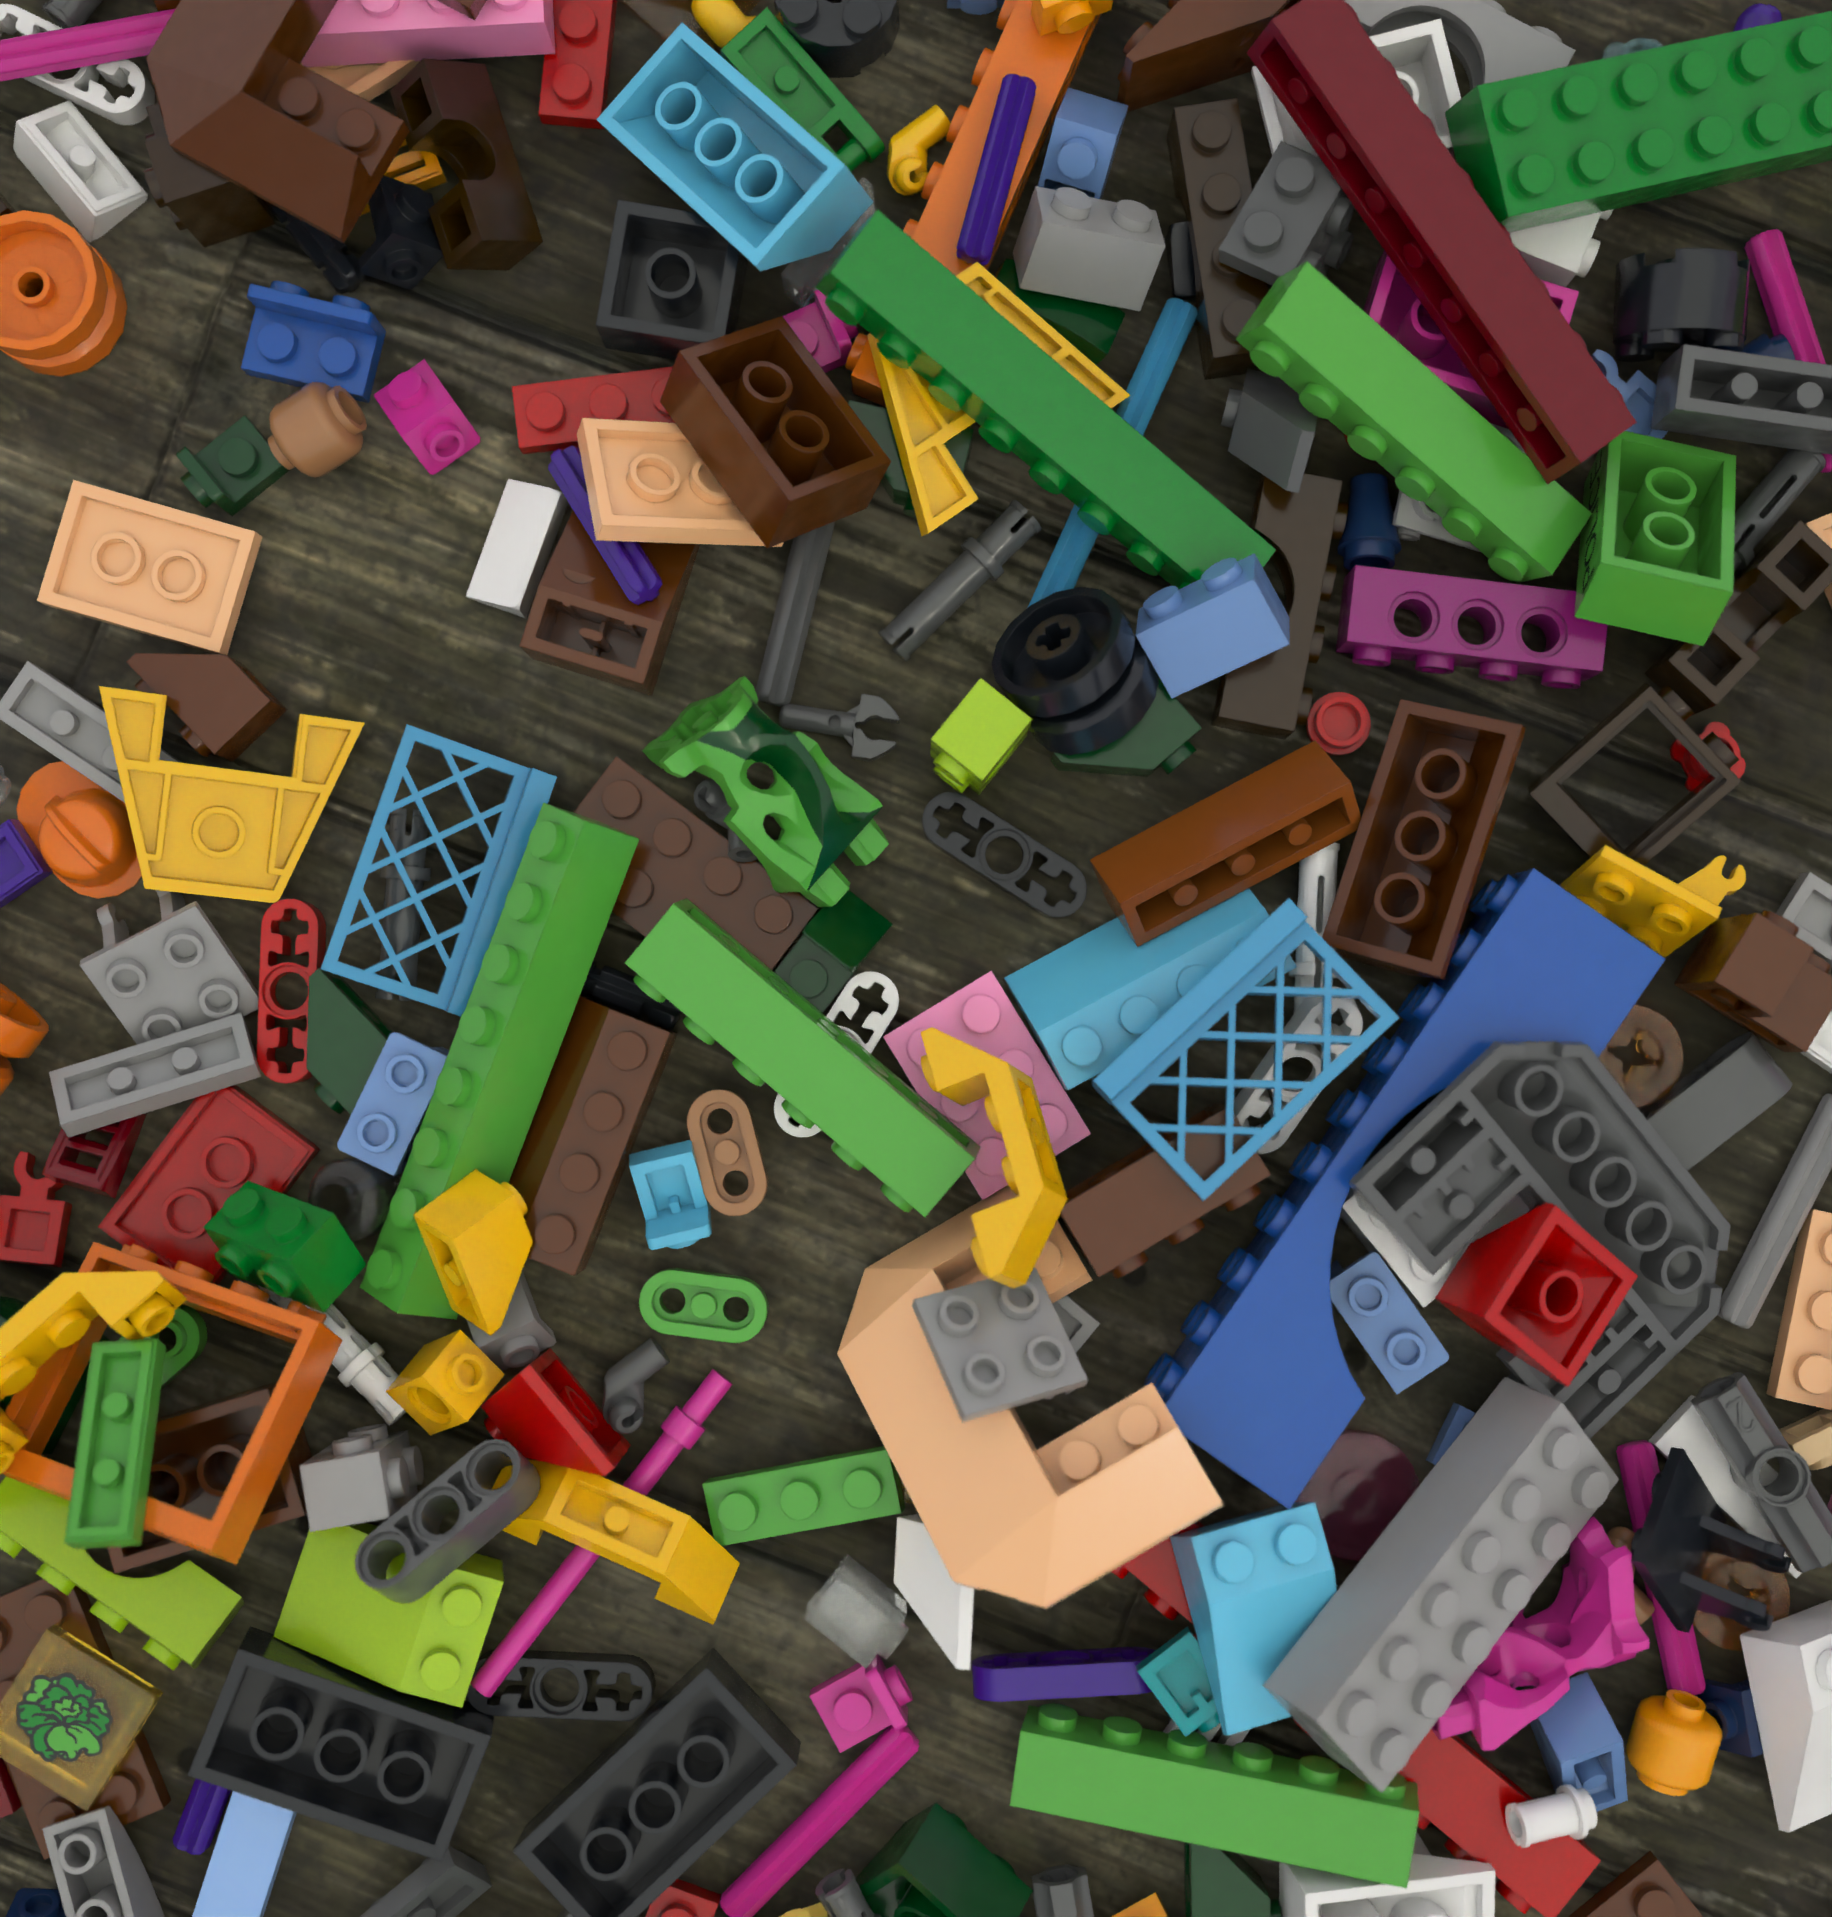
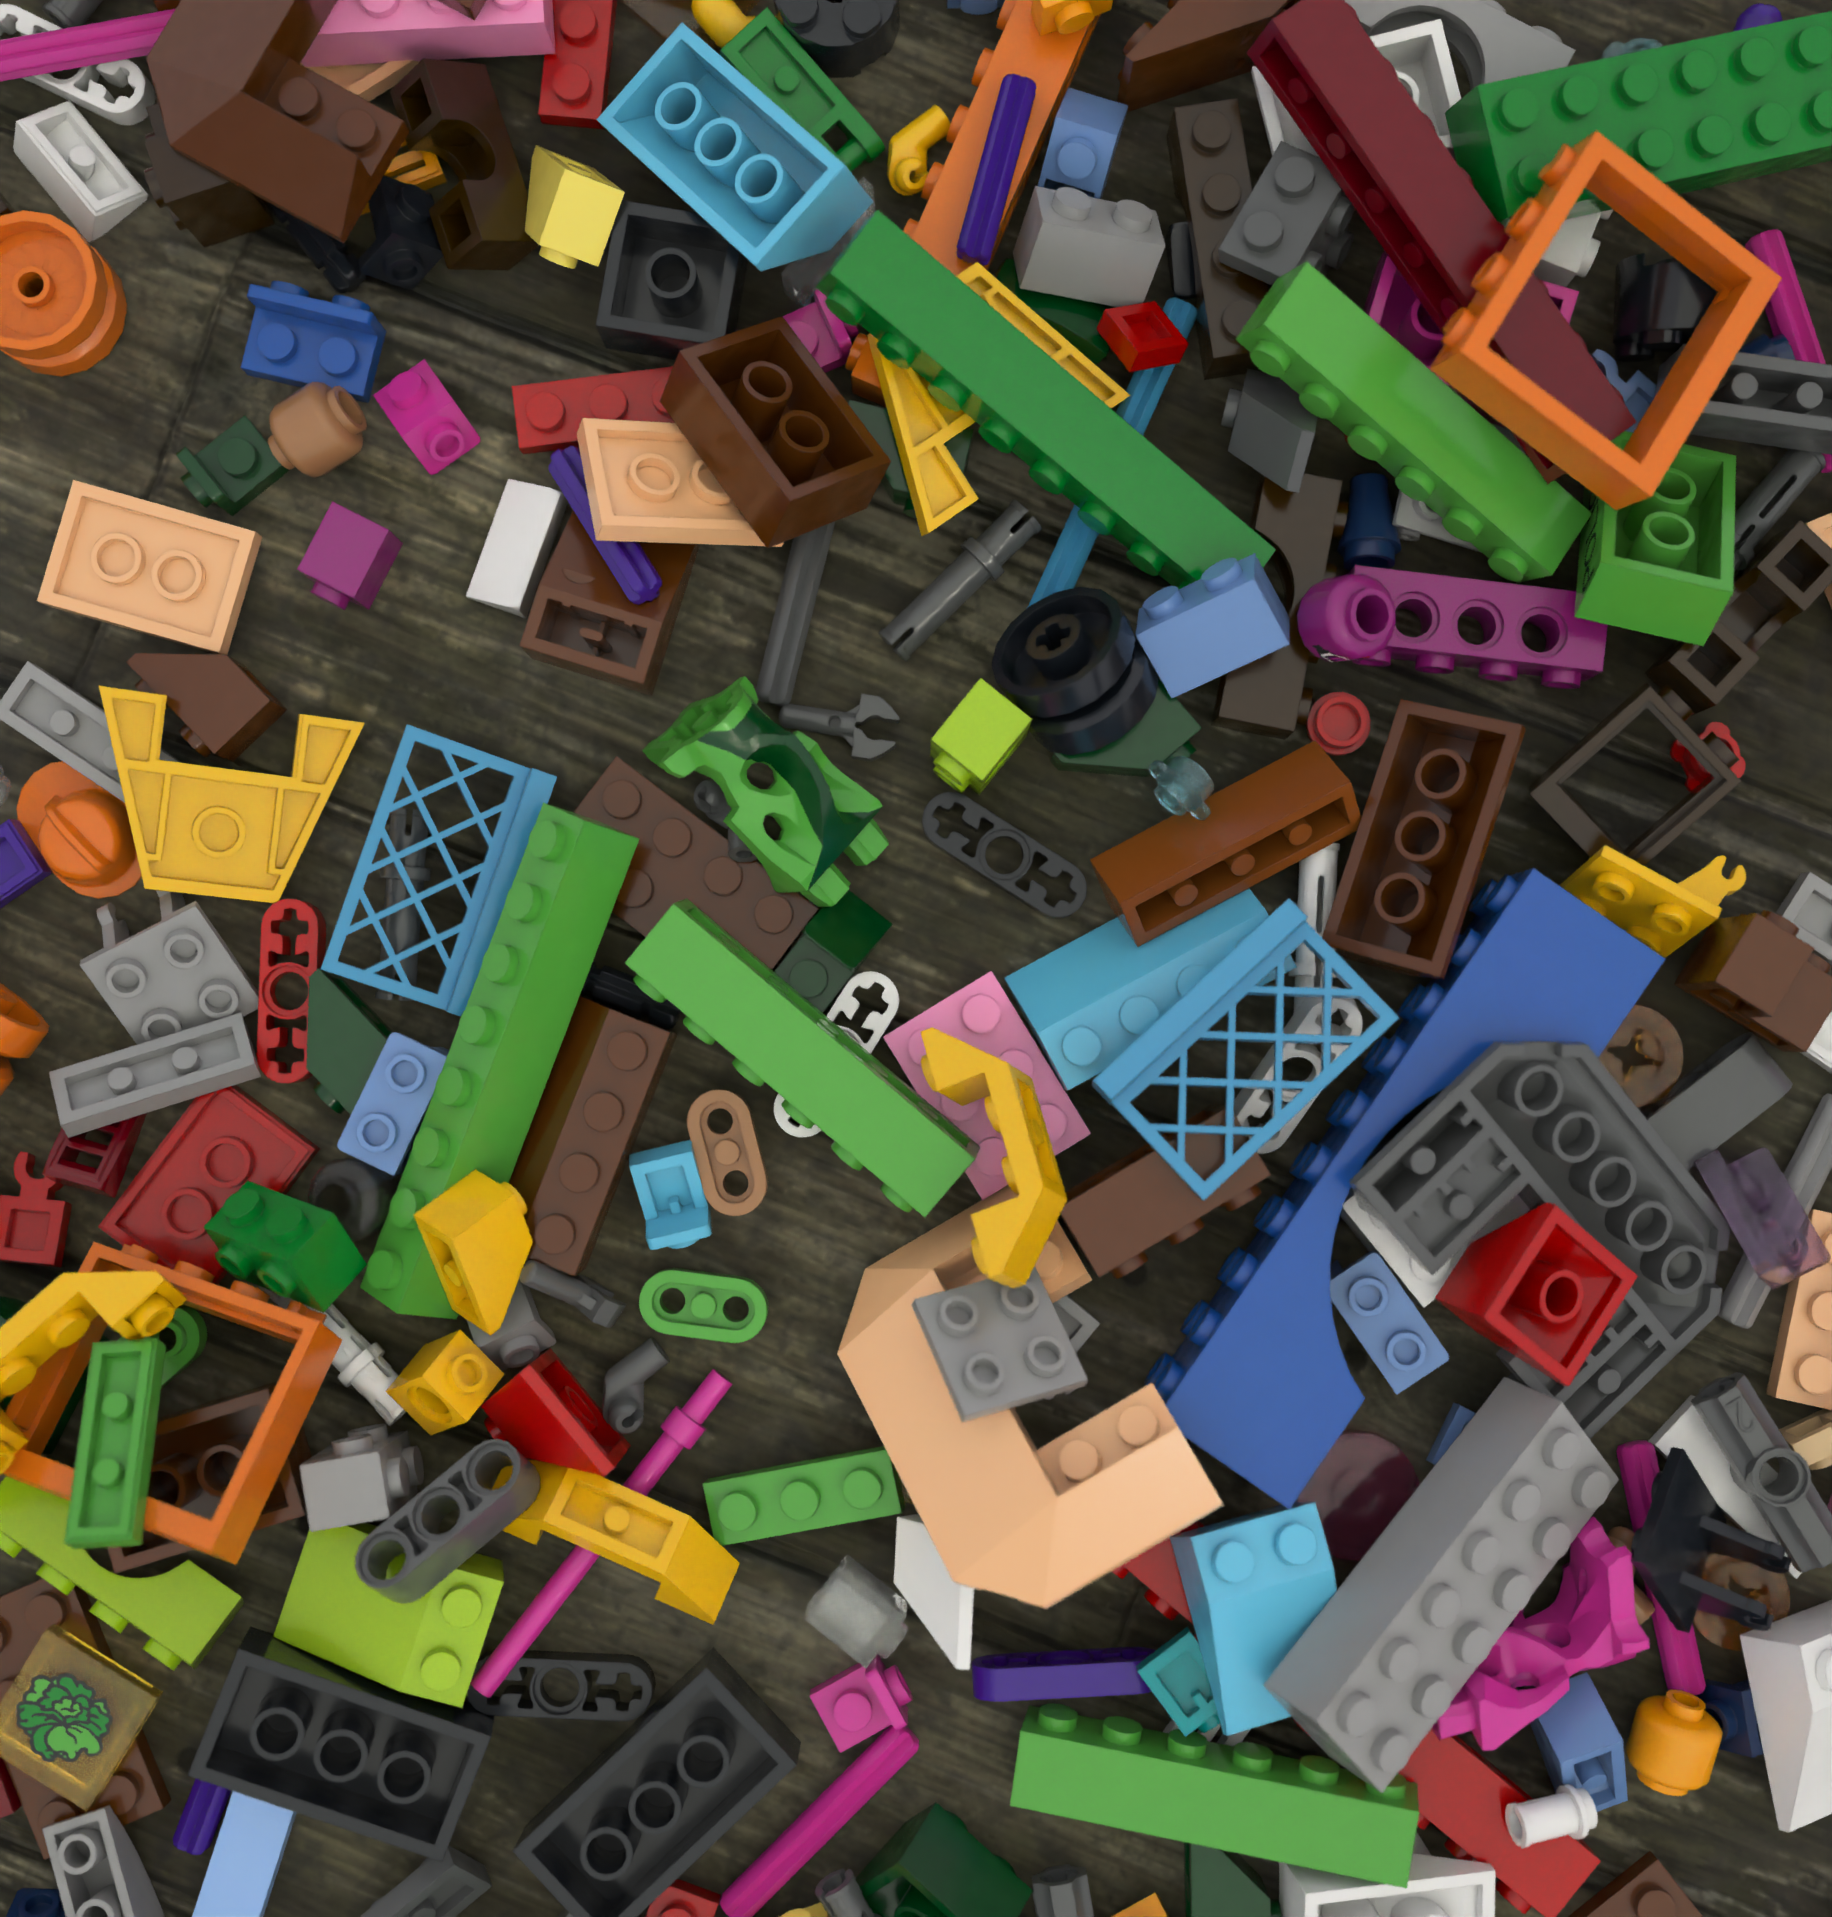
none -> magenta brick [297,501,403,610]
none -> dark grey bar [519,1260,627,1328]
none -> light yellow slope [525,145,625,269]
none -> red plate [1096,301,1189,372]
none -> clear light blue plate [1149,756,1214,820]
none -> magenta head [1297,574,1396,662]
none -> orange window [1430,130,1782,510]
none -> clear purple bracket [1694,1147,1831,1290]

